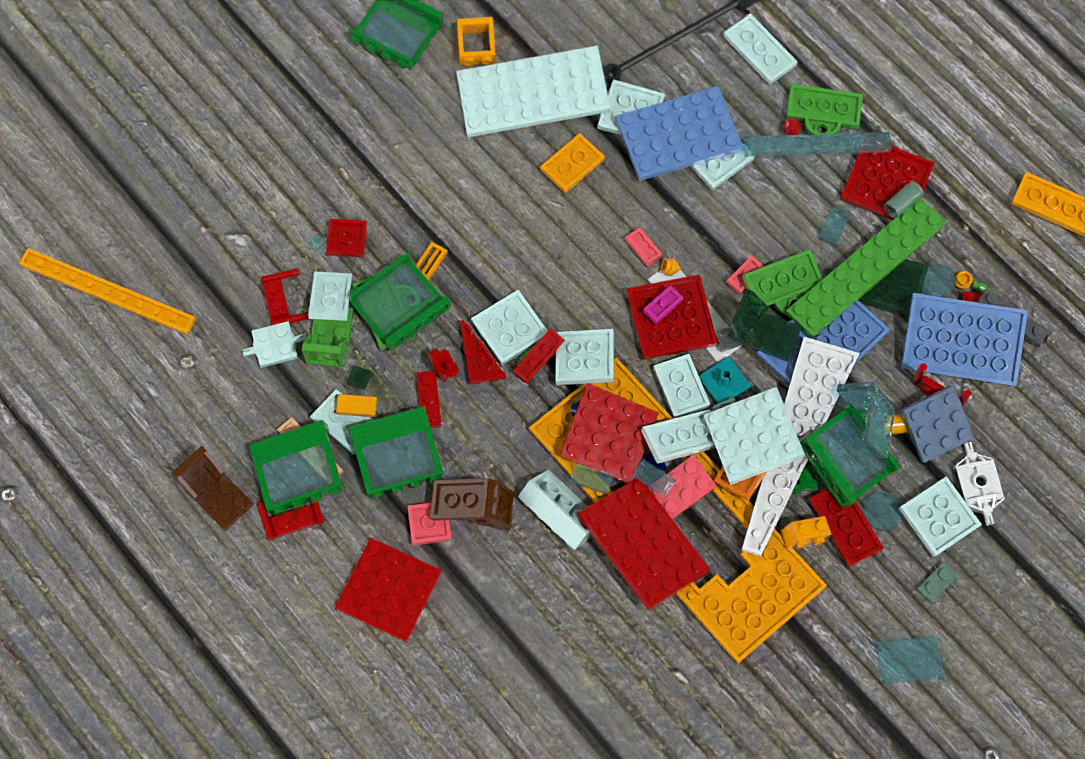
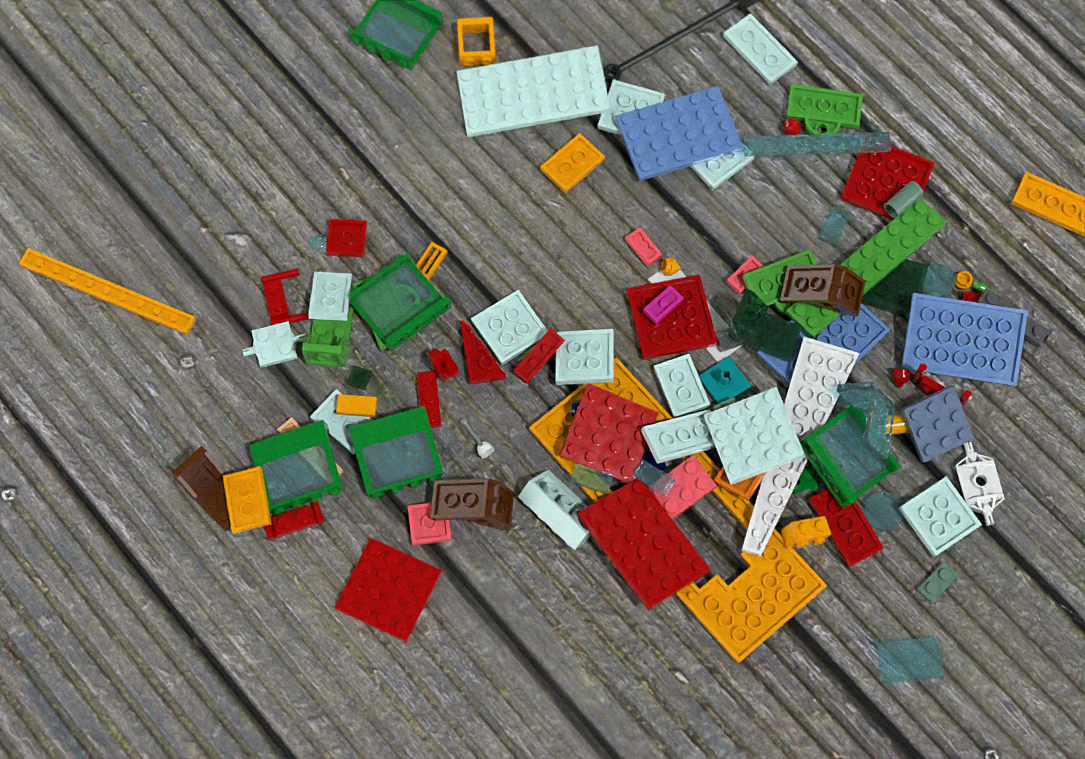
none -> light orange tile [223,466,271,534]
none -> hinge [460,418,494,458]
none -> reddish brown bracket [780,264,866,316]
none -> red plate [891,368,911,388]

